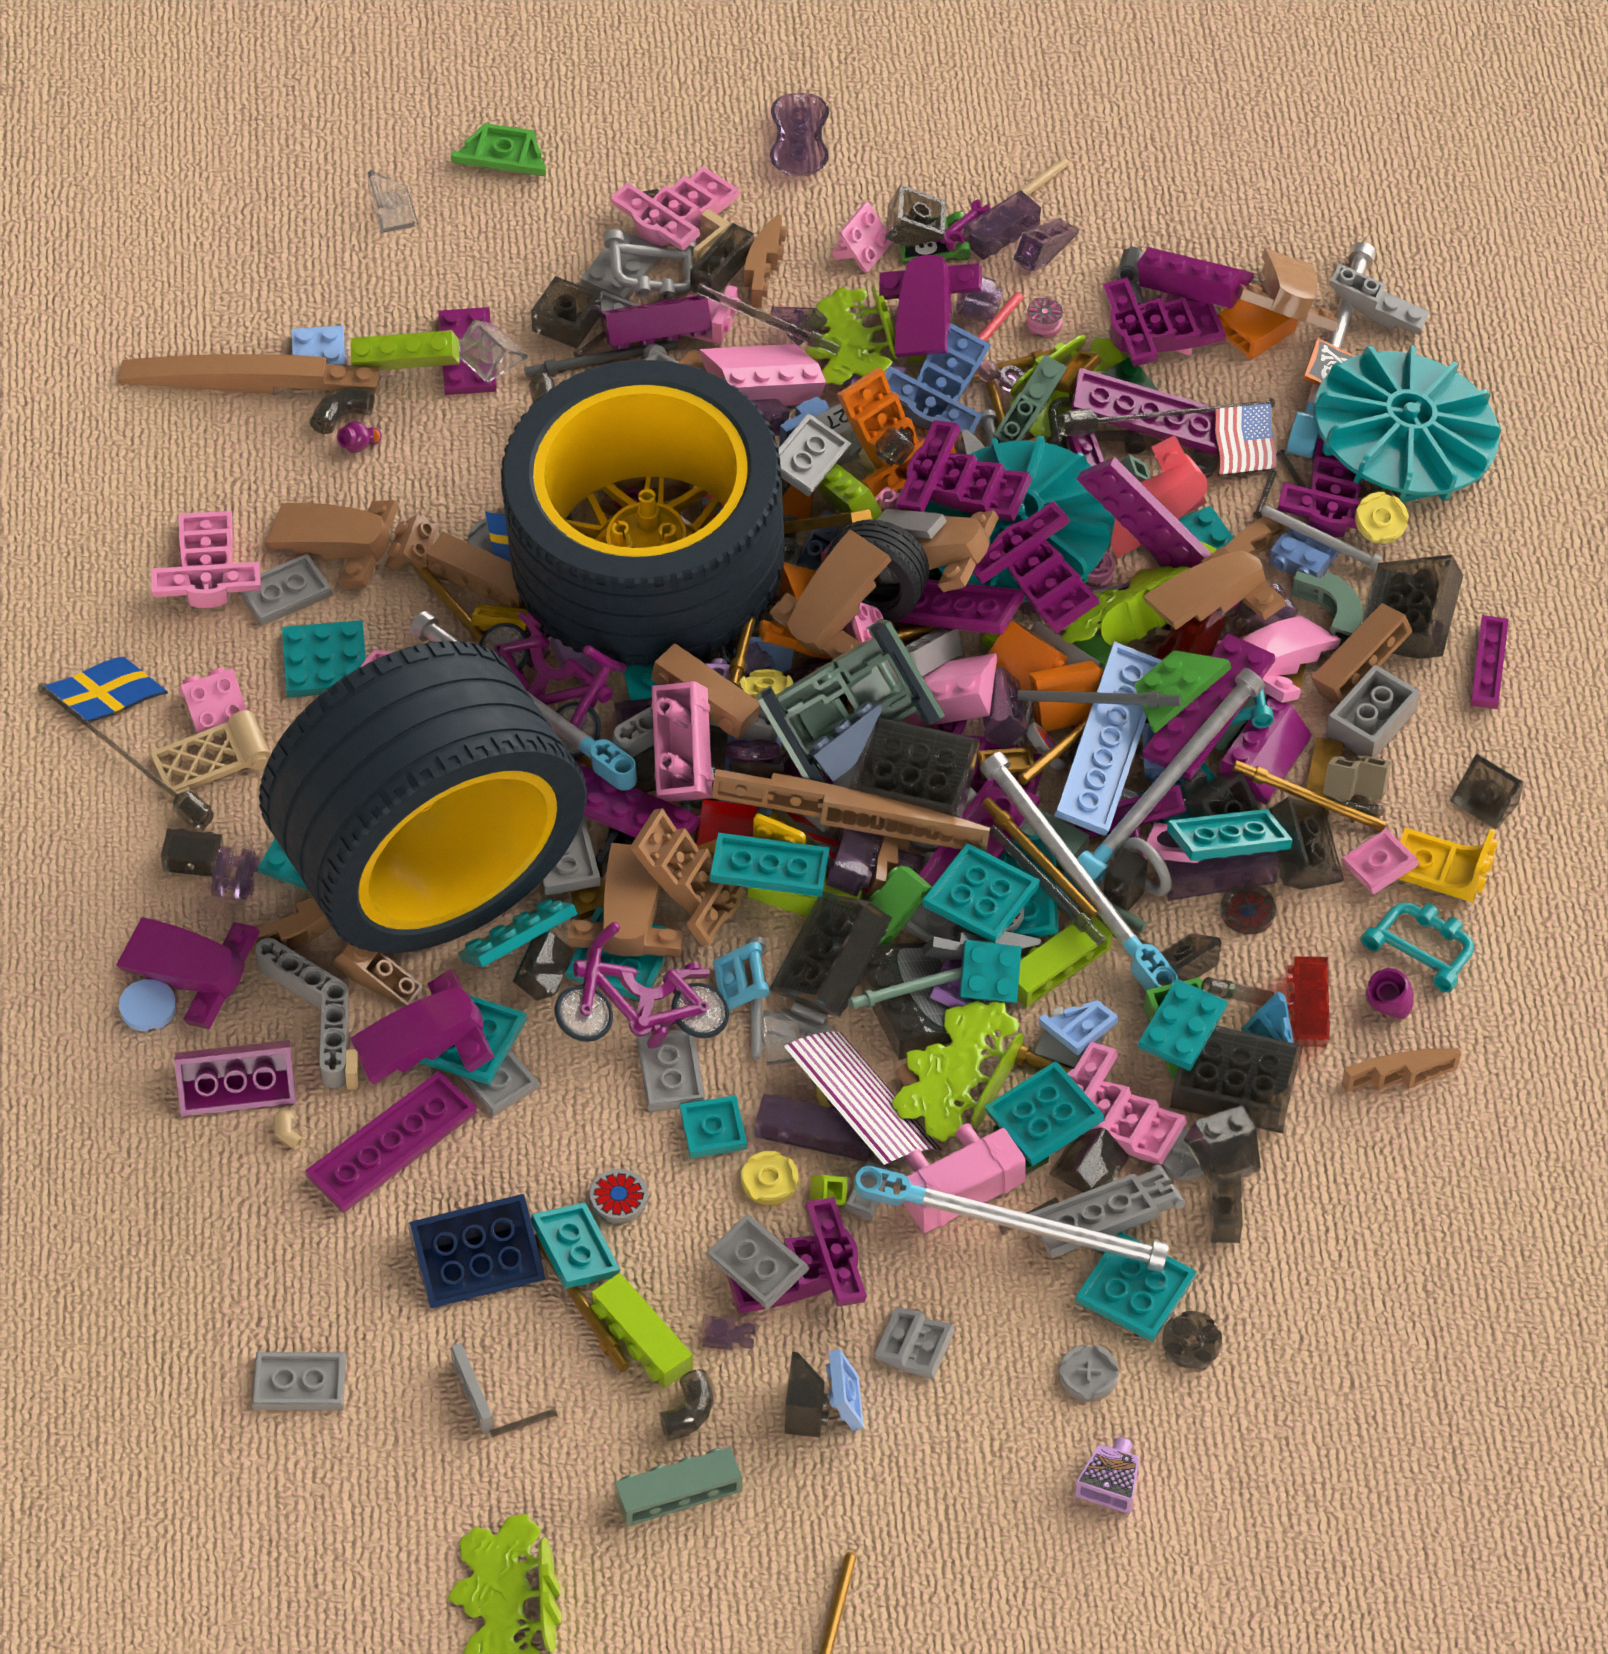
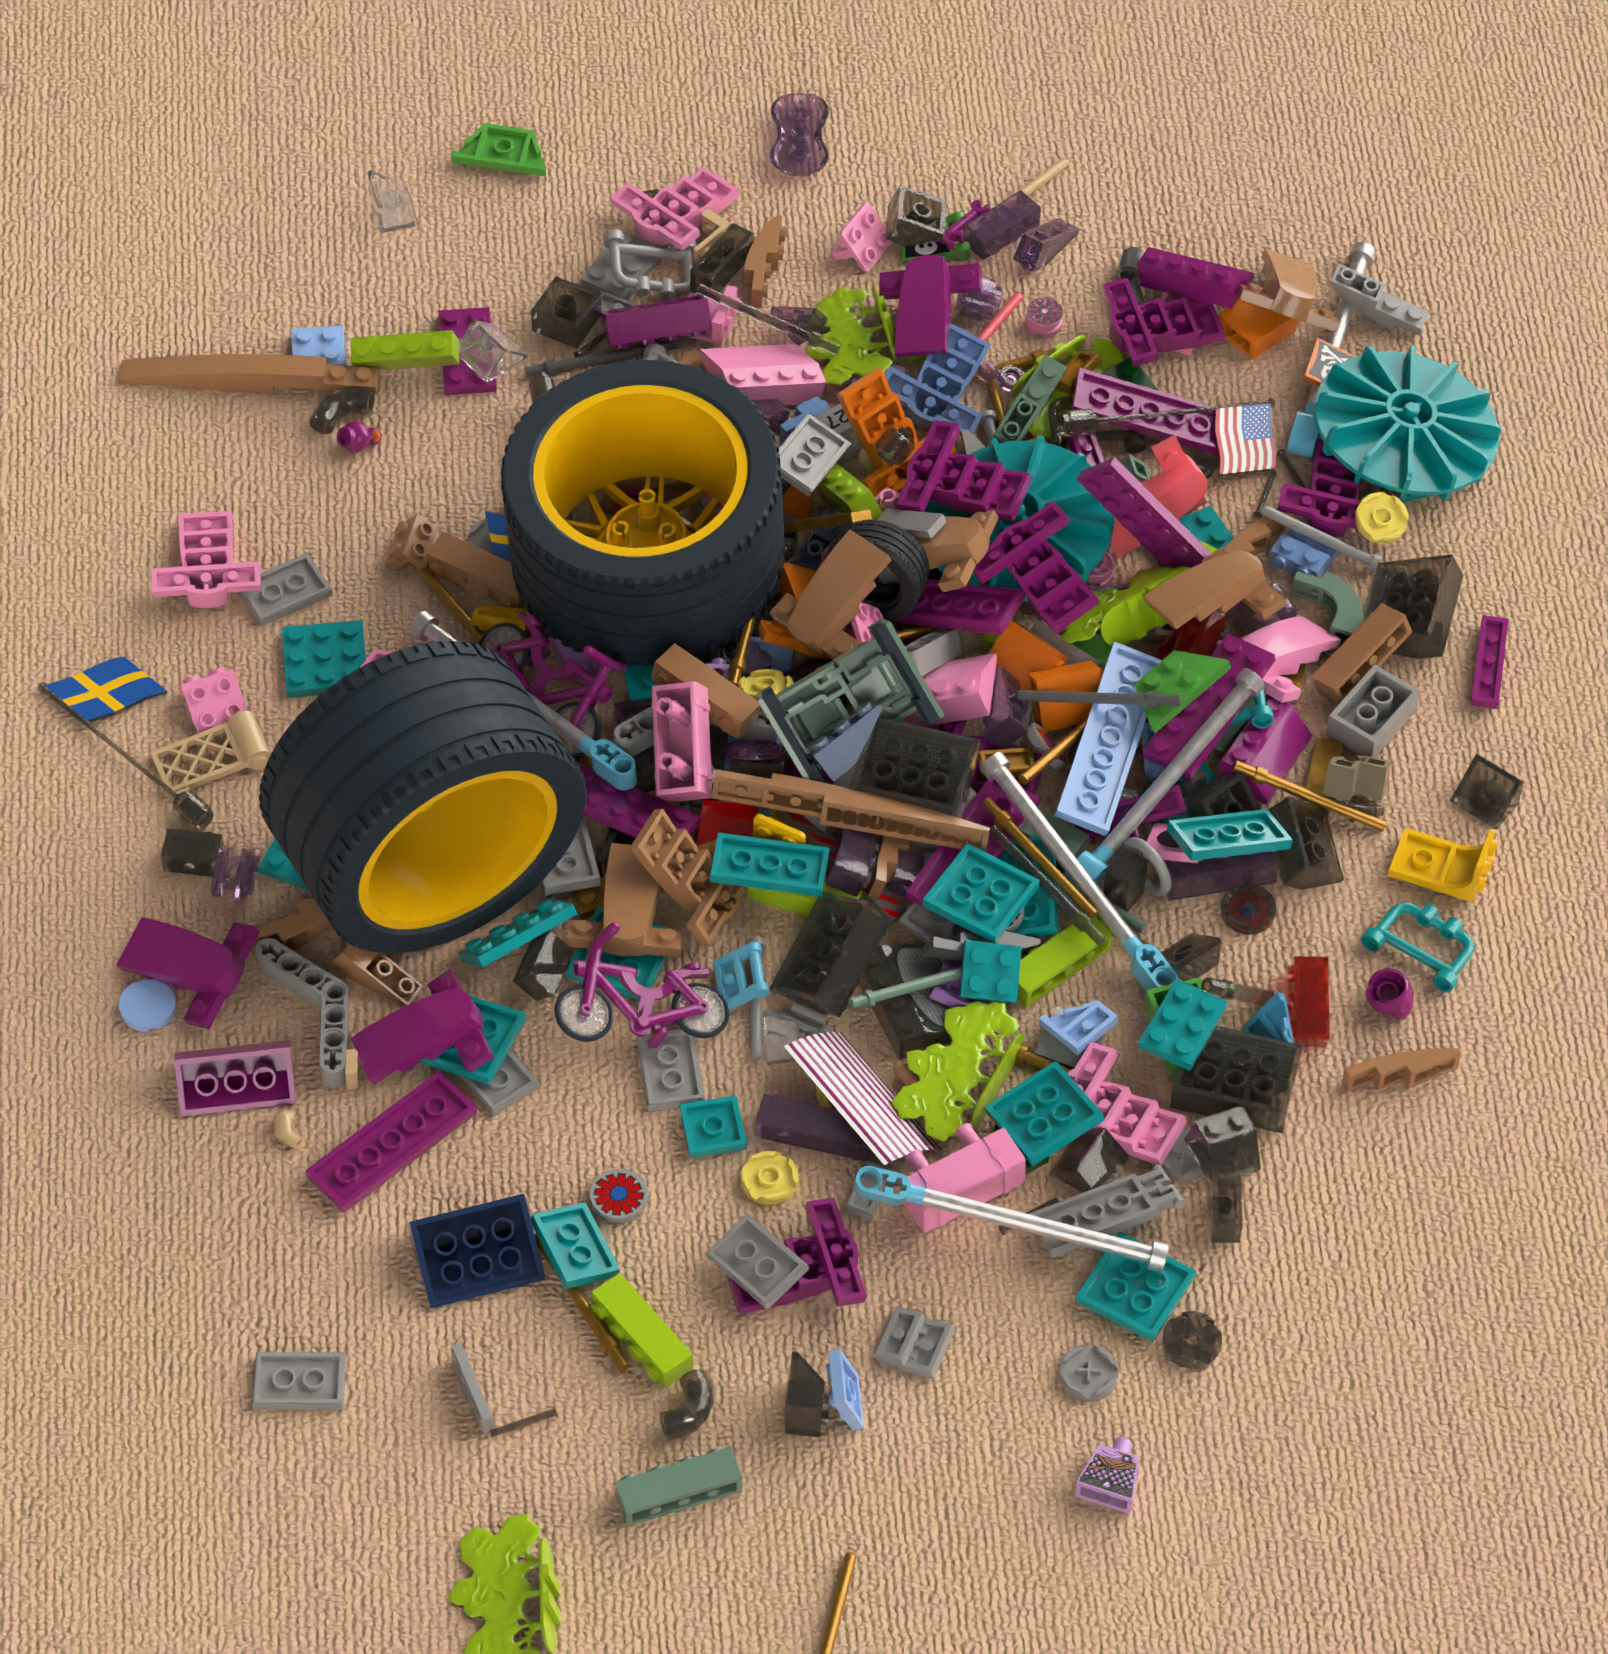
medium nougat slope [265,500,399,588] -> none
plate [703,1315,756,1350] -> none
lime slope [810,1175,847,1207] -> none
bright green brick [857,866,932,954] -> none
bright pink tile [1341,828,1419,895] -> none

